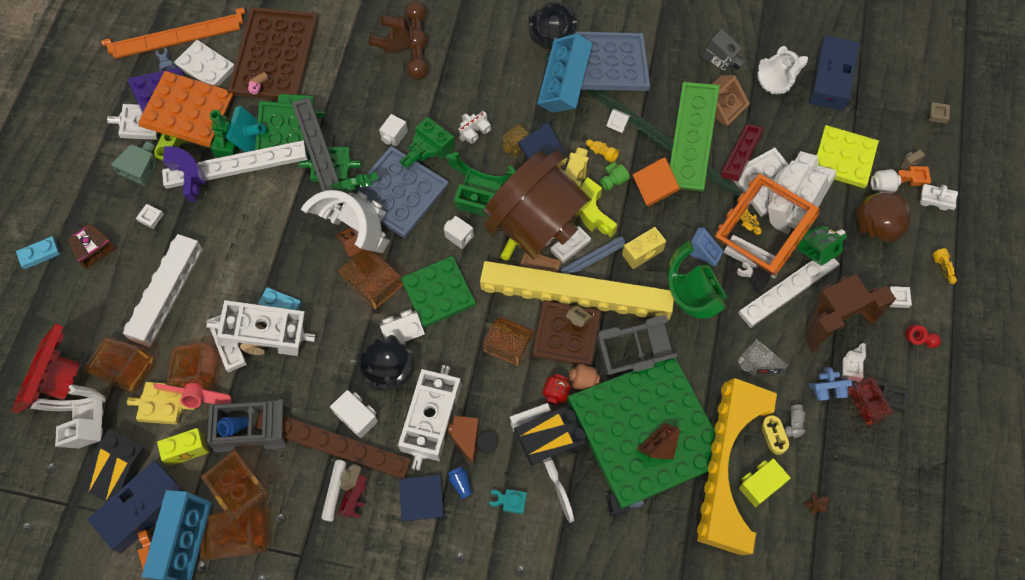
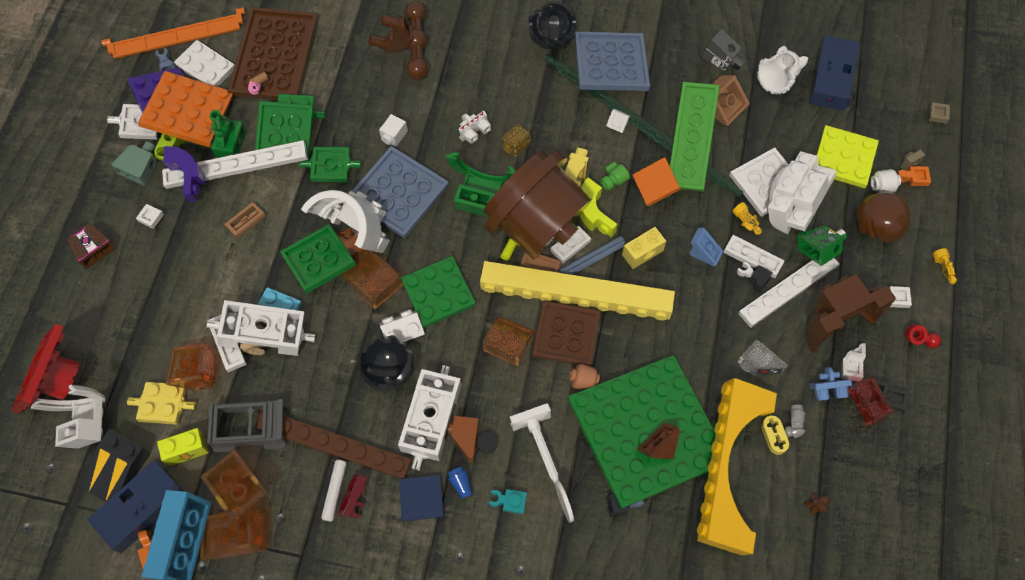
medium azure plate [16,237,60,269] -> none
clear orange slope [82,337,155,393] -> none
white brick [123,234,203,347] -> none
coral piece [153,383,232,408] -> none
blue cone [217,416,249,437] -> none
teal tile [226,106,266,152] -> none
dark grey plate [292,97,339,191] -> none
white brick [330,390,378,439] -> none
green plate [331,172,378,192] -> none
dark tan plate [339,464,361,491] -> none
green brick [400,117,454,169] -> none
white brick [444,216,474,249] -> none
black slope [514,407,590,466] -> none
dark blue tile [517,123,566,160] -> none
dark azure brick [537,33,592,113] -> none
red head [542,374,571,406] -> none
dark tan plate [566,305,592,327] -> none
yellow piece [586,139,619,163] -> none
dark grey piece [596,315,677,375] -> none
green piece [668,240,727,319] -> none
orange window [715,173,820,277] -> none
dark red tile [721,124,764,182] -> none
neon yellow brick [739,459,791,508] -> none
white hips [920,184,958,211] -> none
none -> medium nougat tile [224,202,266,239]
none -> green plate [280,224,356,294]

